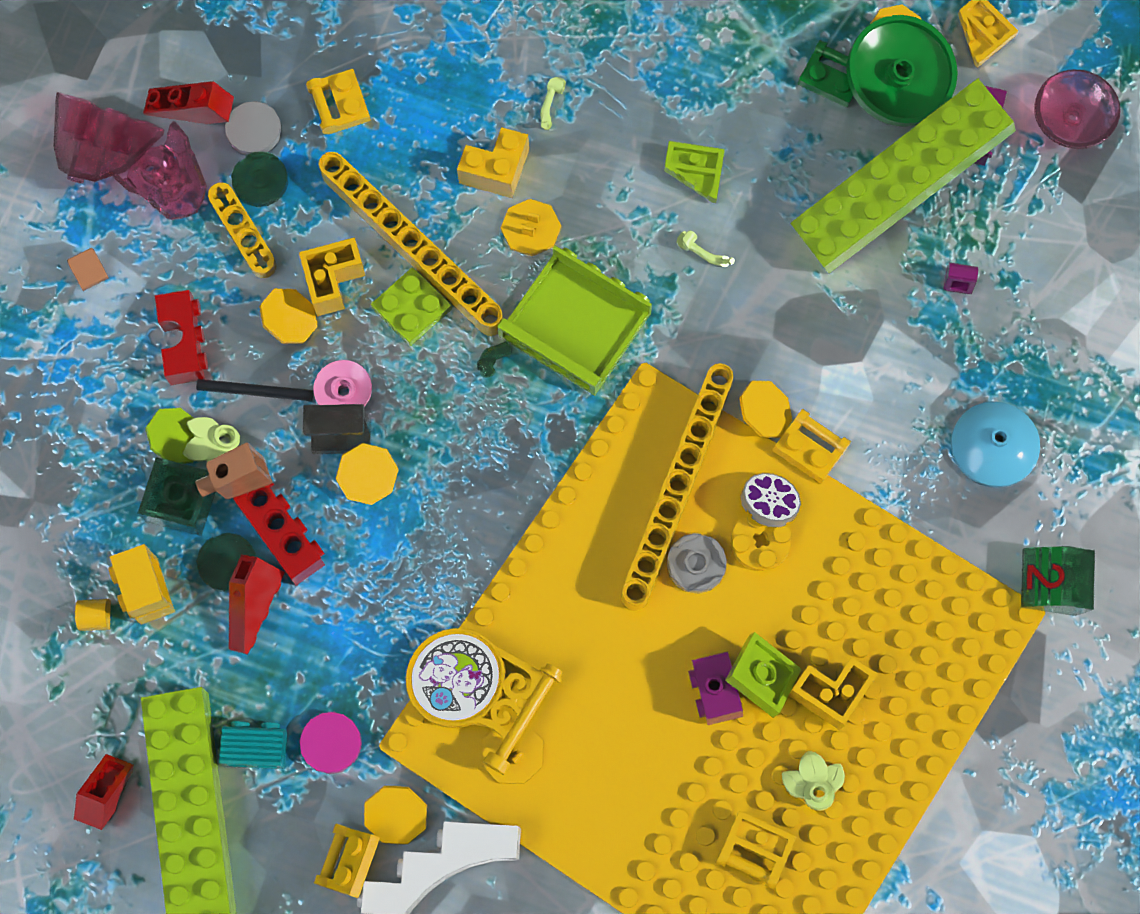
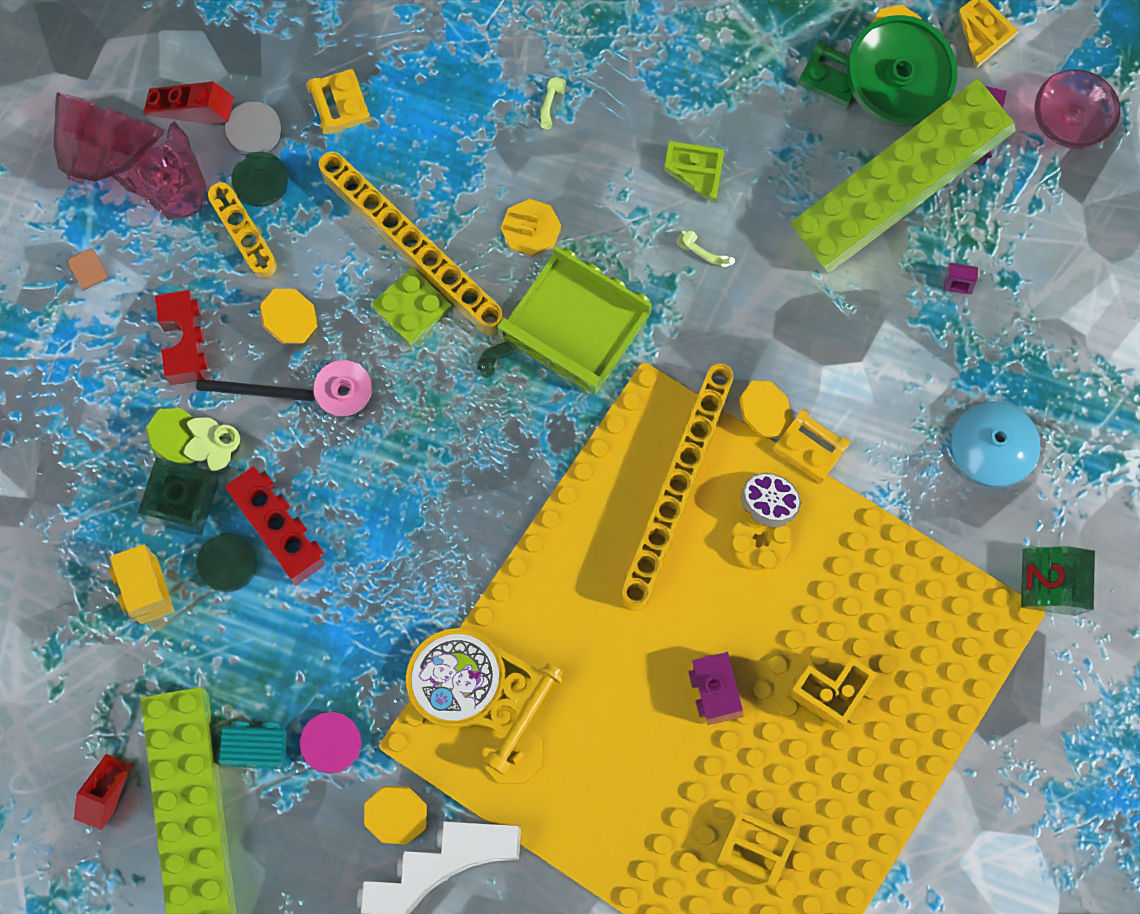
yellow brick [75,599,111,631] -> none
nougat torso [196,442,273,499] -> none
red slope [229,555,285,655] -> none
yellow brick [299,237,366,317] -> none
clear smoke panel [303,404,371,454] -> none
yellow plate [314,824,380,898] -> none
yellow piece [335,443,398,505] -> none
yellow brick [457,127,529,199] -> none
light grey tile [667,533,727,594] -> none
lime plate [725,632,801,718] -> none
yellowish green plate [782,751,845,810] -> none

